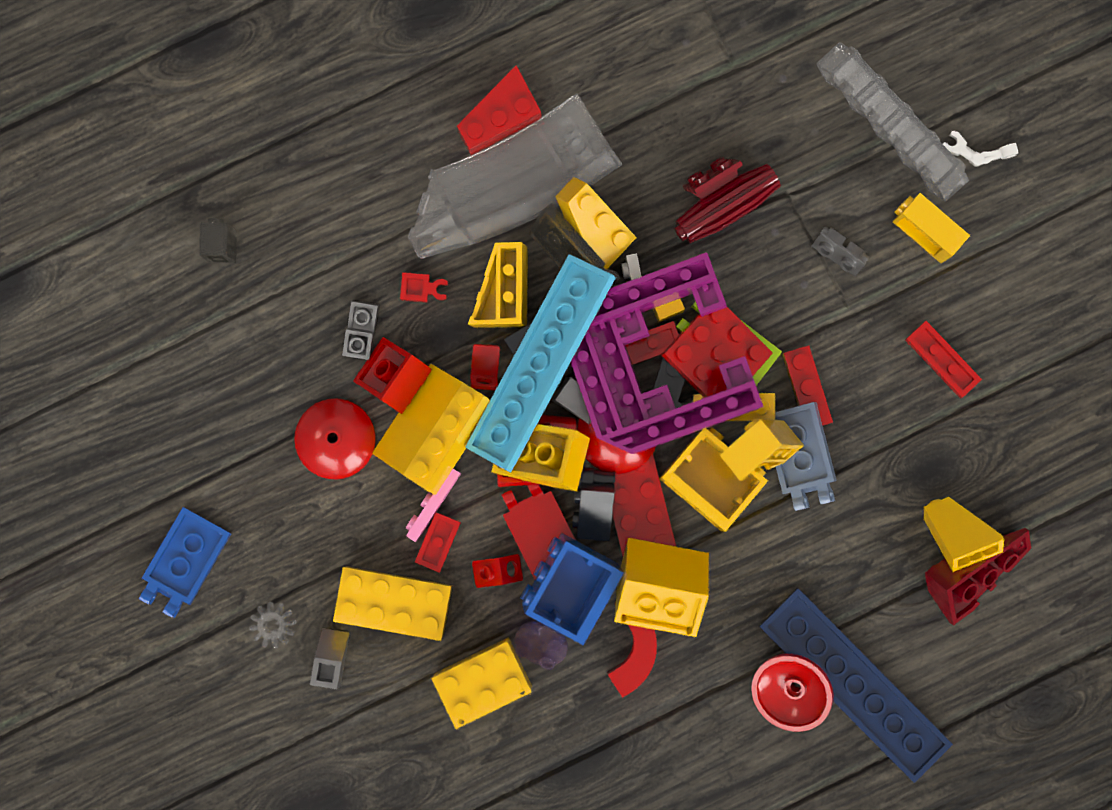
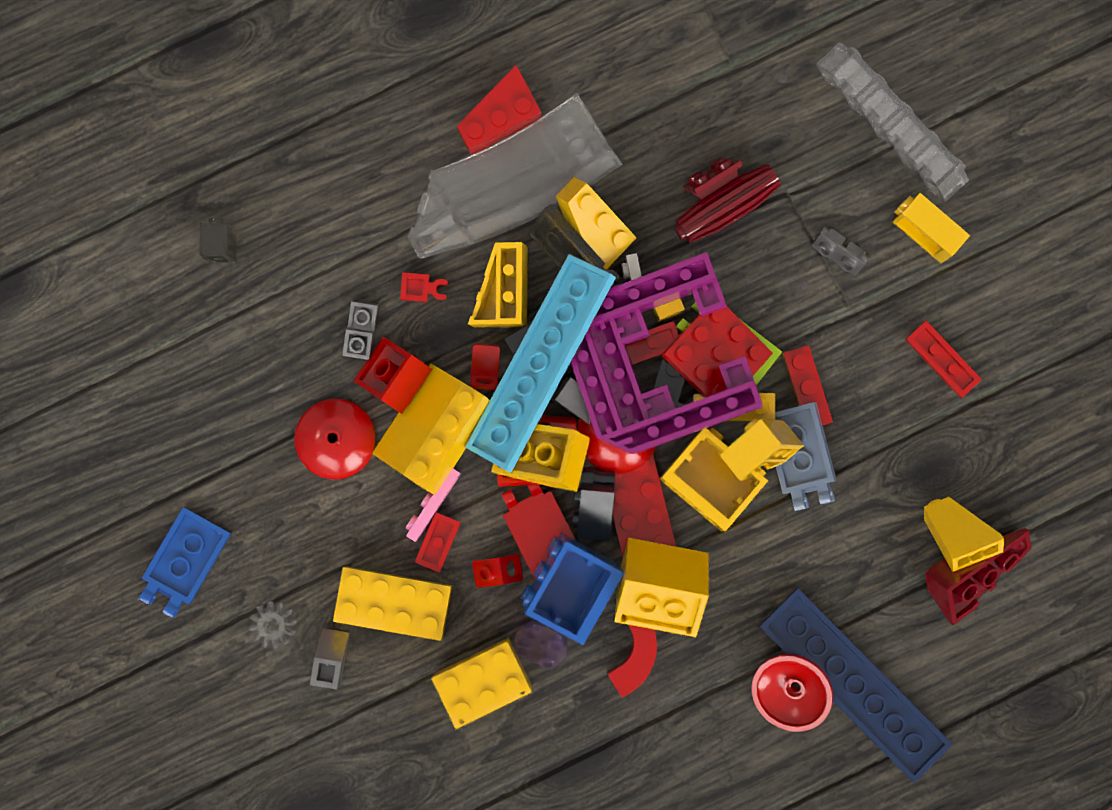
white piece [941,131,1018,167] -> none

